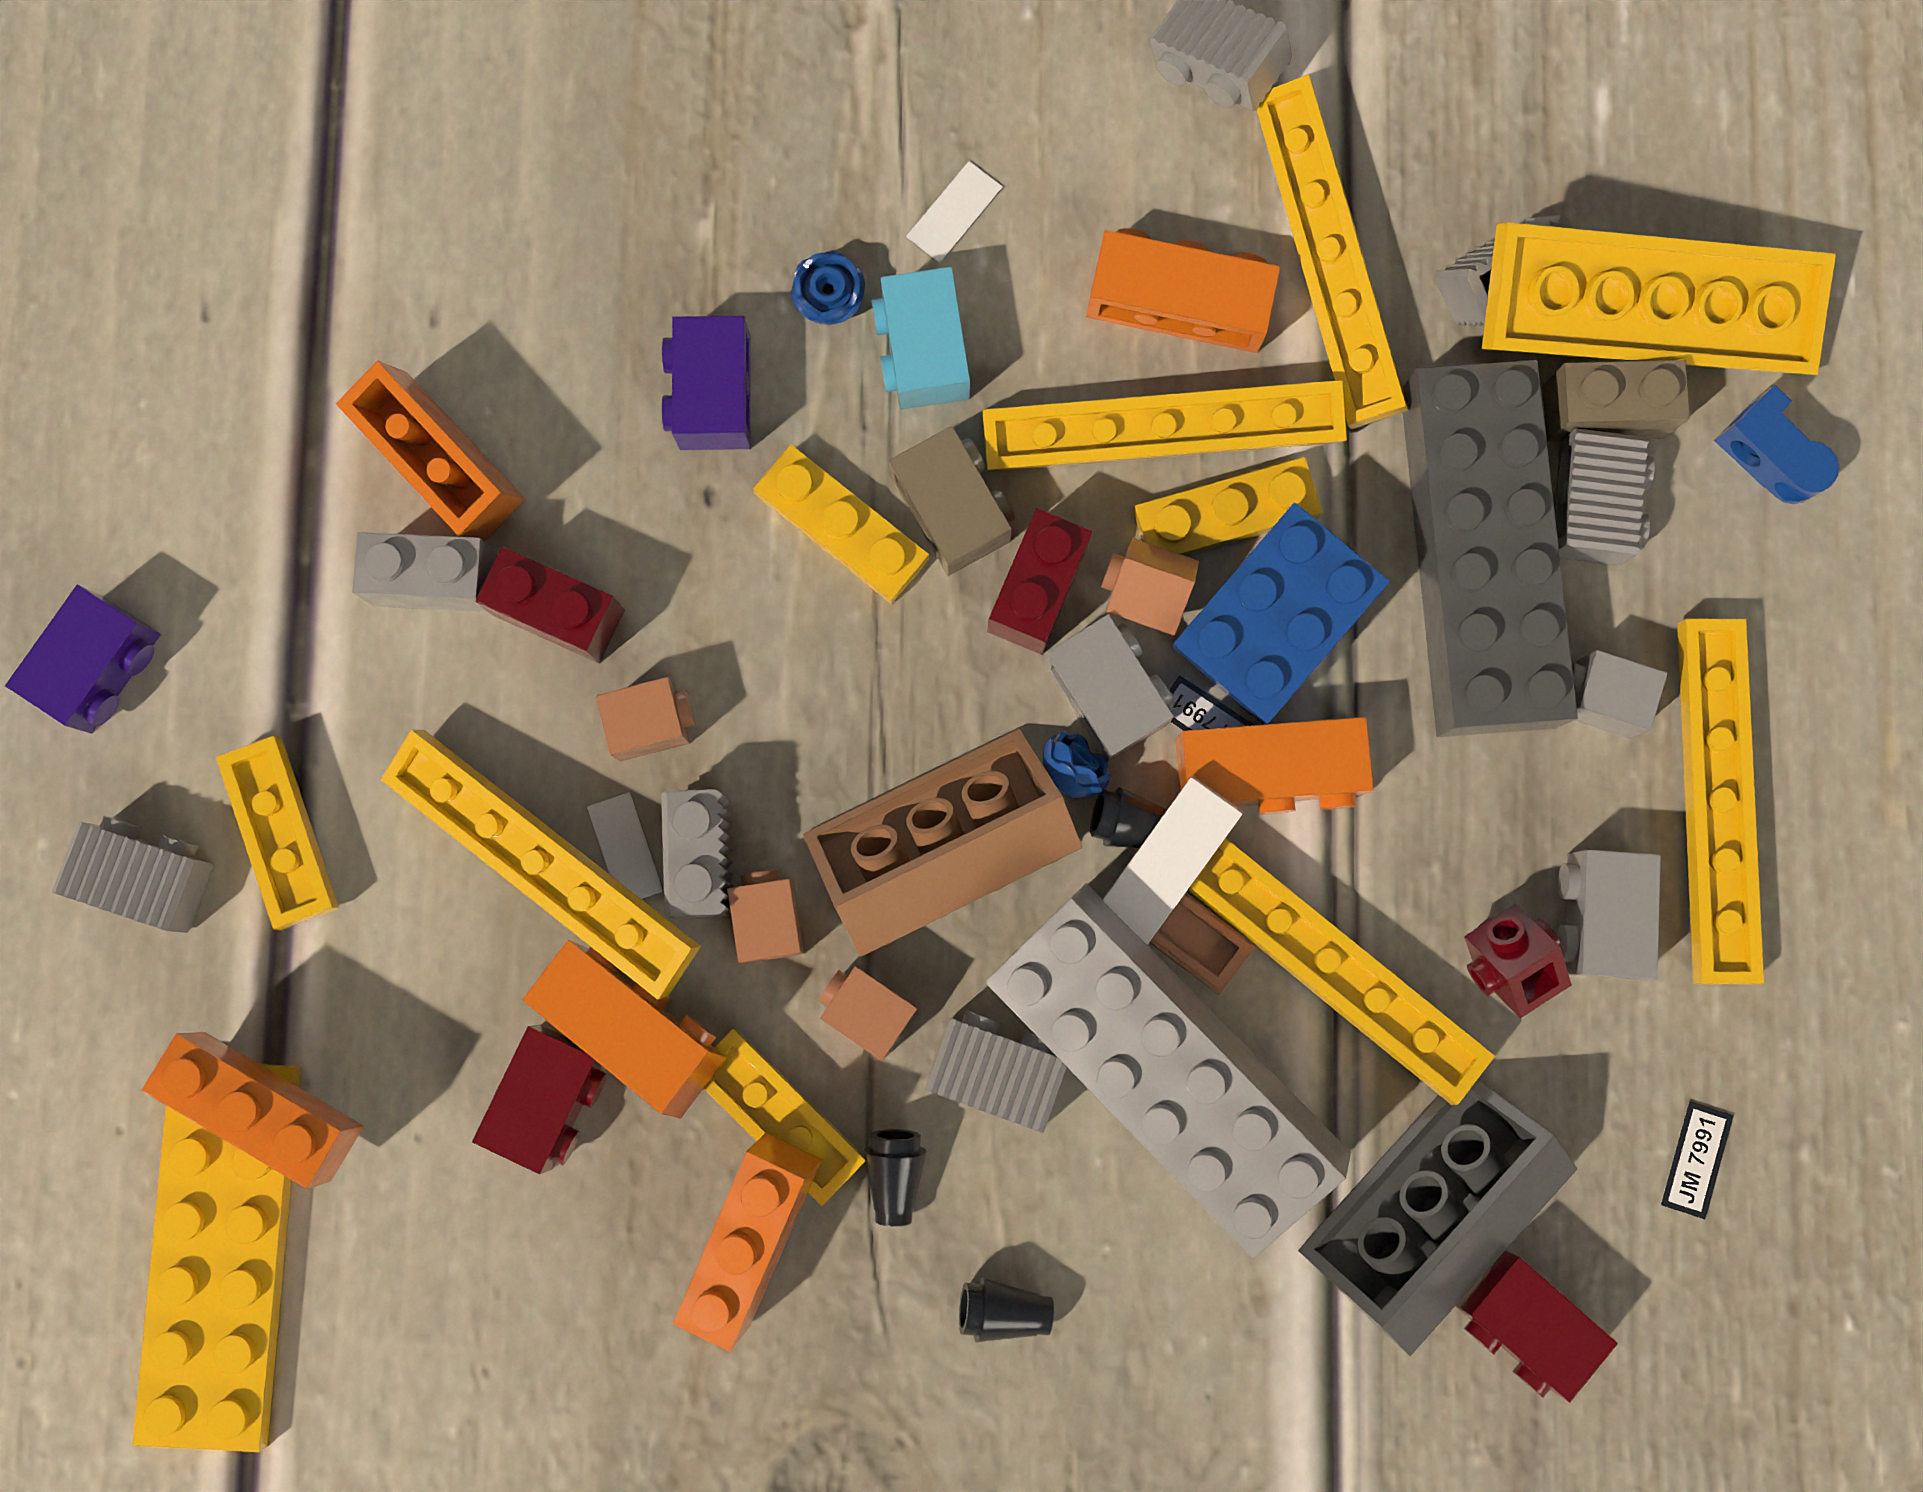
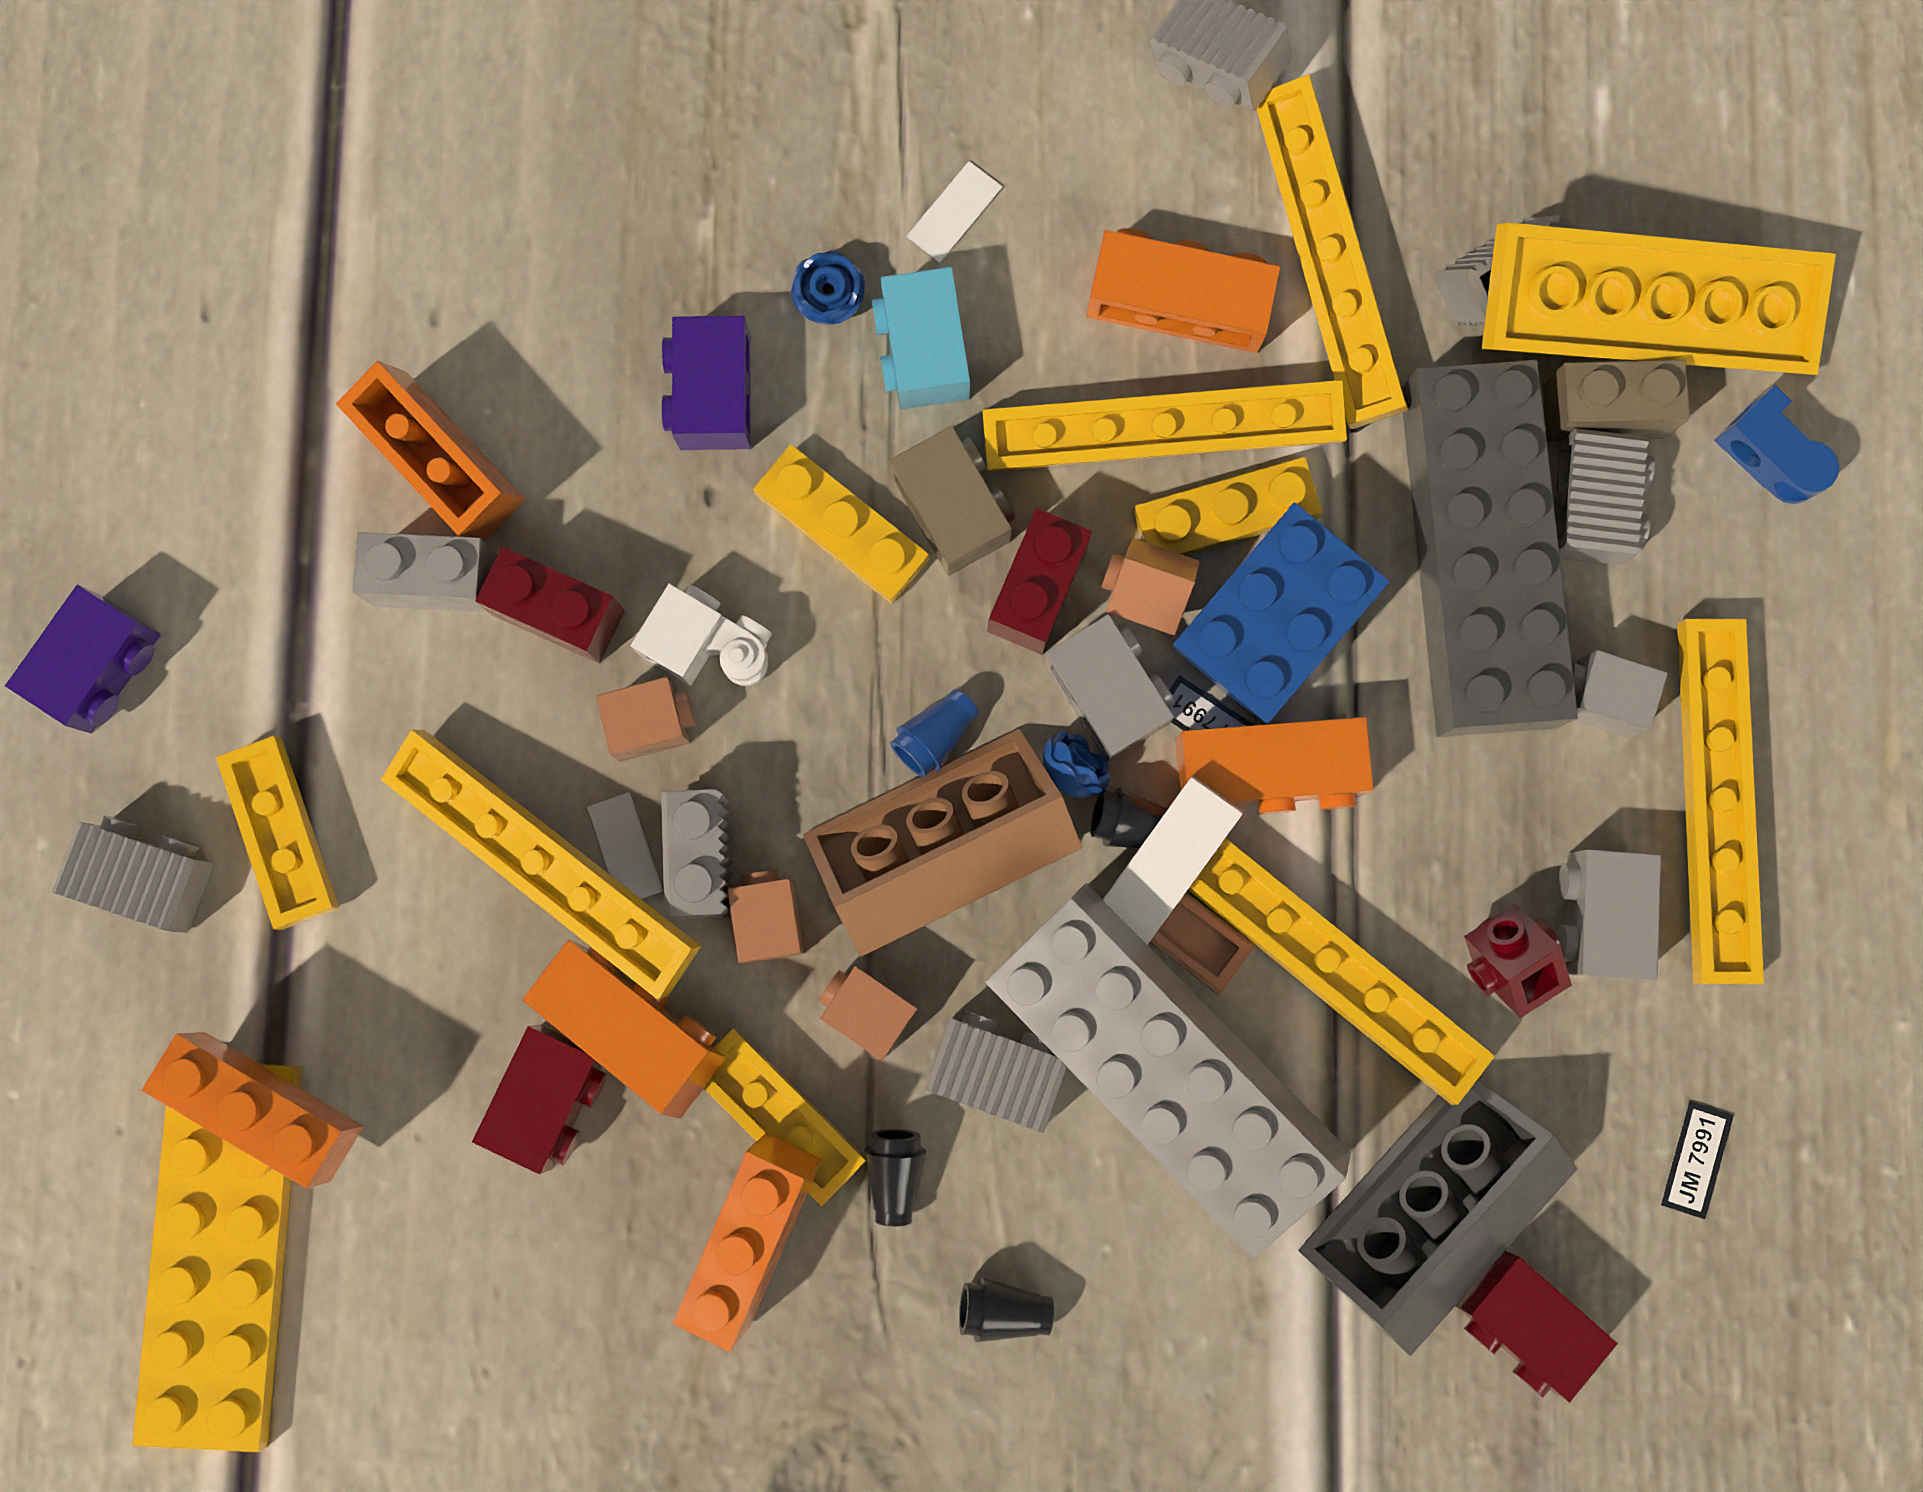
none -> white brick [630,584,772,686]
none -> blue cone [890,689,979,777]

